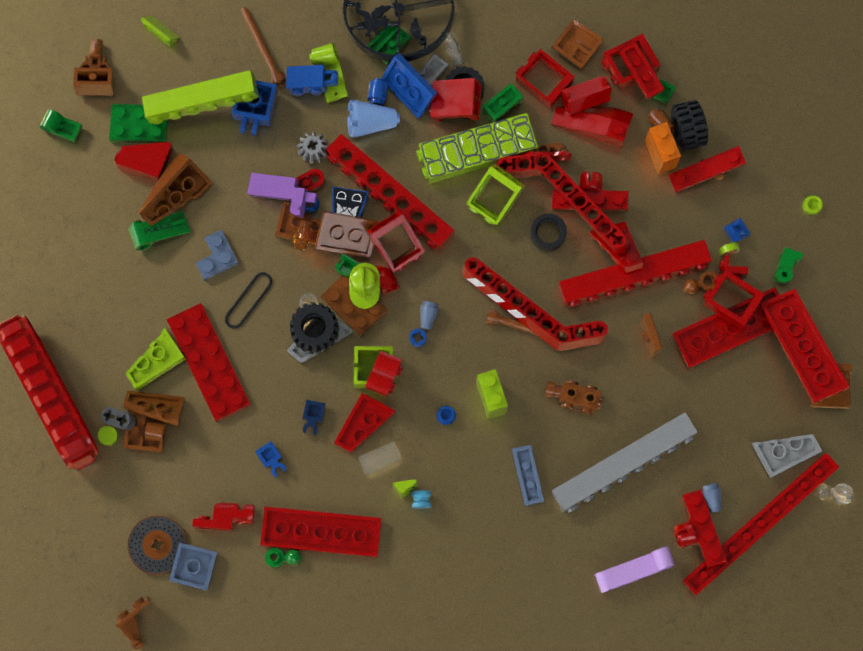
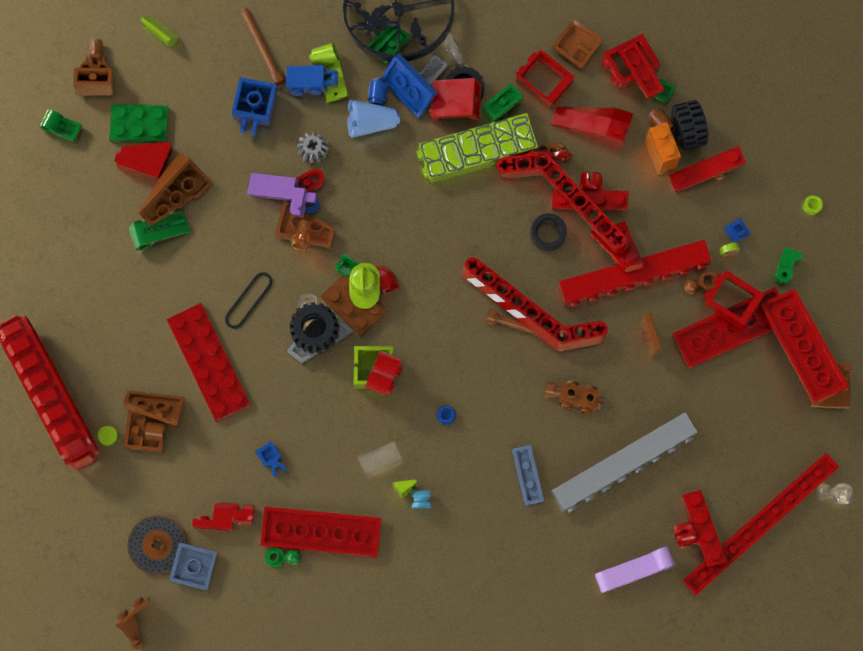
dark grey beam [101,407,136,431] -> none
lime wing [125,328,186,391] -> none
lime brick [142,70,259,124] -> none
sand blue plate [196,230,239,281] -> none
dark blue plate [302,400,326,436] -> none
plate [314,211,379,258] -> none
red brick [326,134,455,251] -> none
black torso [332,187,369,217] -> none
red wing [334,393,396,453] -> none
red window [366,211,425,272] -> none
blue bush [409,329,427,347] -> none
sand blue cone [420,301,439,330] -> none
lime window [466,164,526,225] -> none
lime brick [476,369,508,419] -> none
red brick [561,76,612,115] -> none
sand blue cone [702,483,722,512] -> none
red bracket [719,255,748,280] -> none
light grey wing [752,434,822,478] -> none

